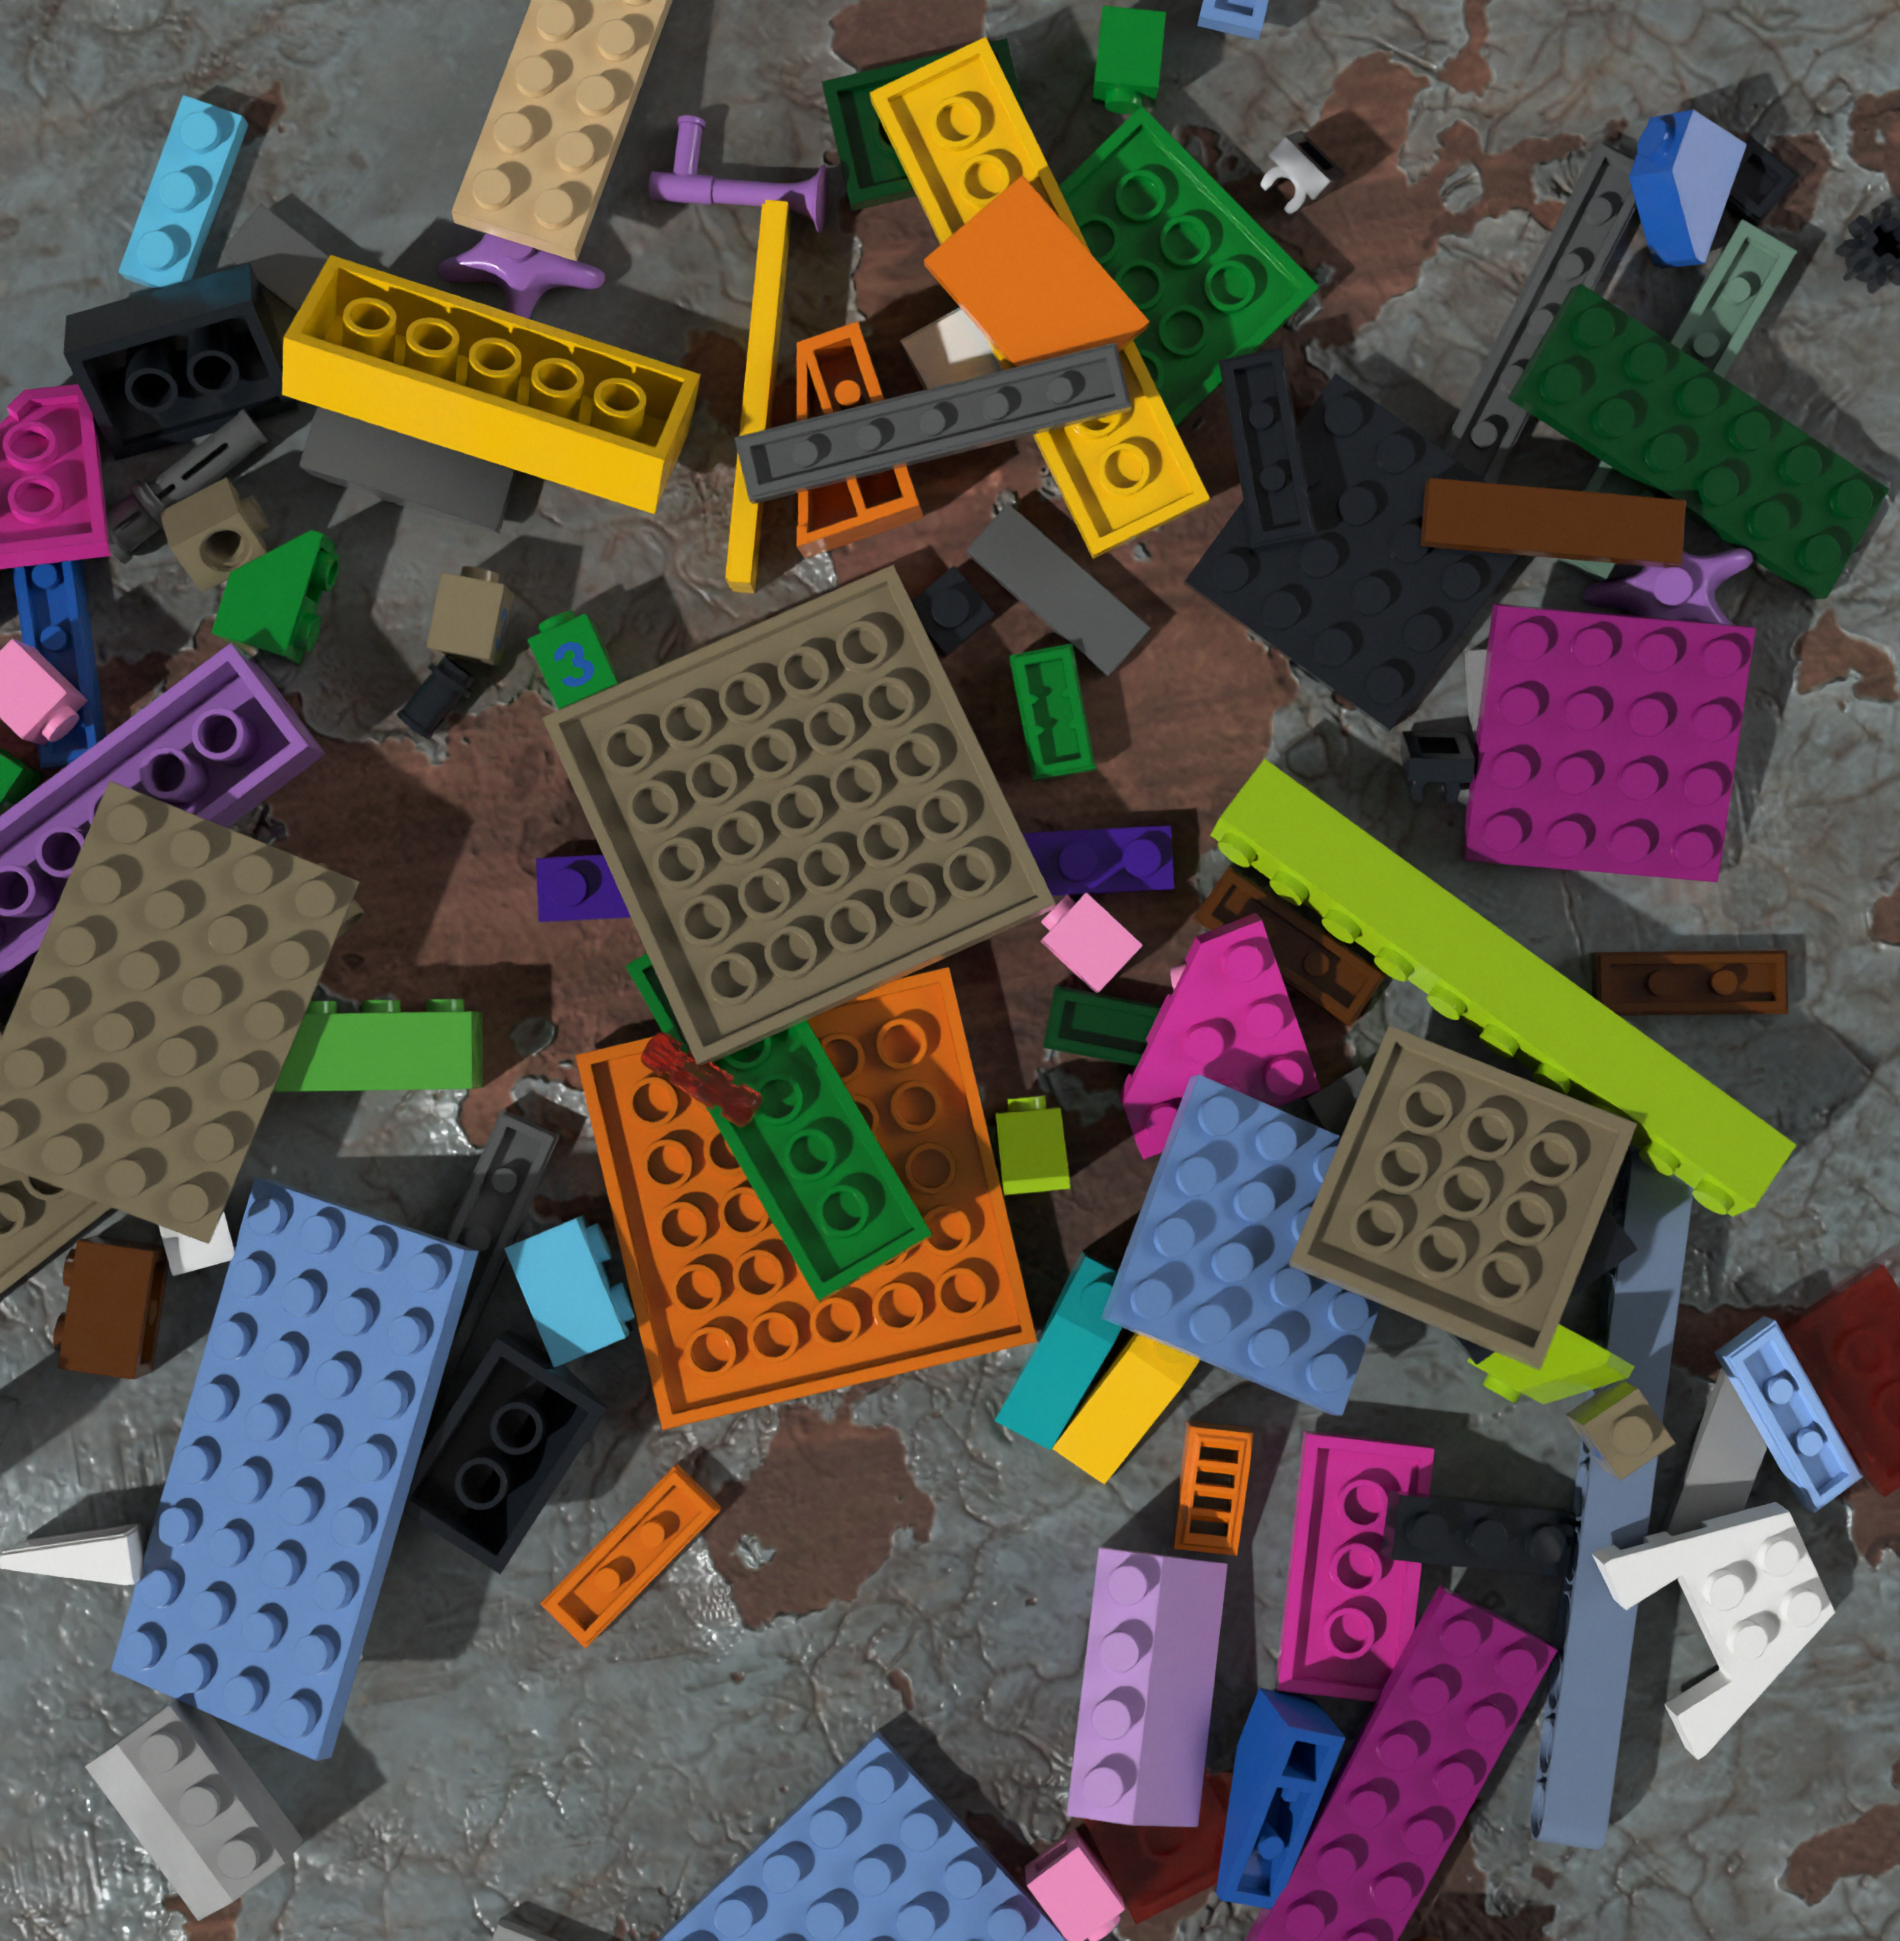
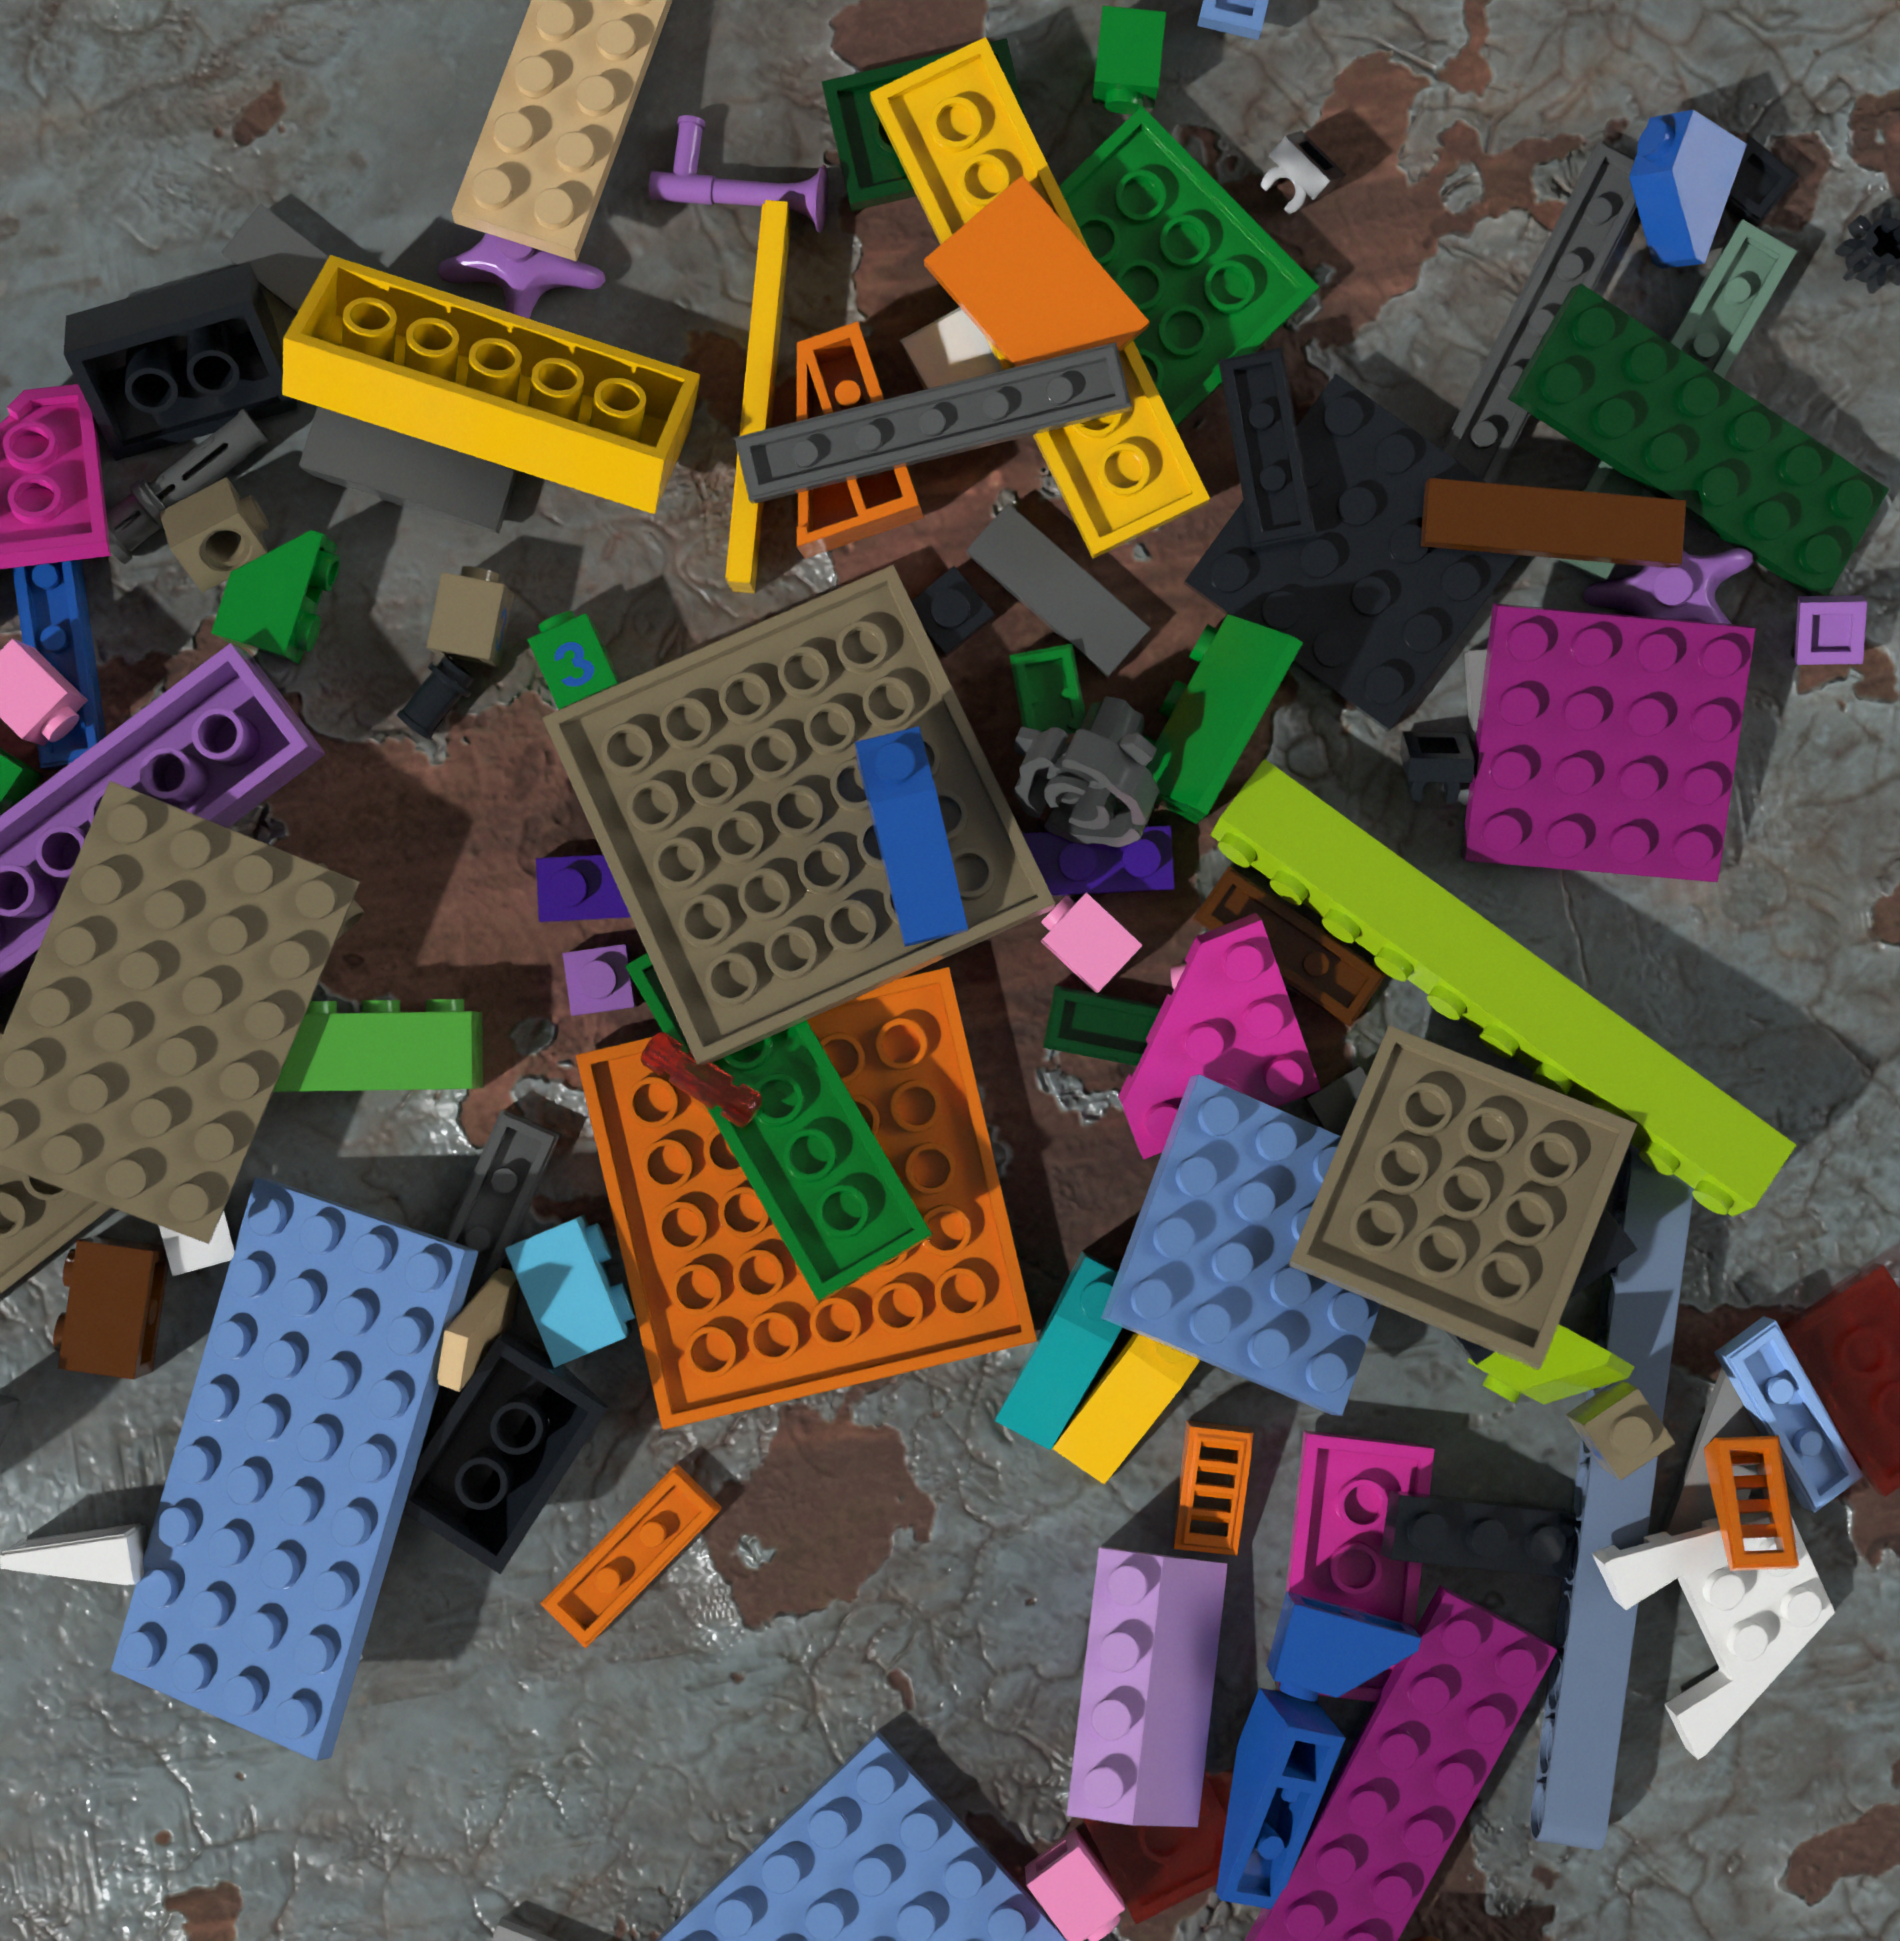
light grey slope [85,1699,304,1921] -> none
medium azure plate [118,95,249,290] -> none
lime slope [995,1096,1071,1195] -> none
reddish brown tile [1591,950,1788,1016] -> none
none -> tan tile [437,1267,519,1392]
none -> medium lavender plate [563,944,637,1016]
none -> blue slope [855,726,968,947]
none -> dark grey piece [1013,696,1159,847]
none -> green slope [1144,614,1303,824]
none -> blue slope [1267,1591,1422,1701]
none -> orange slope [1704,1436,1799,1571]
none -> medium lavender plate [1794,595,1867,665]

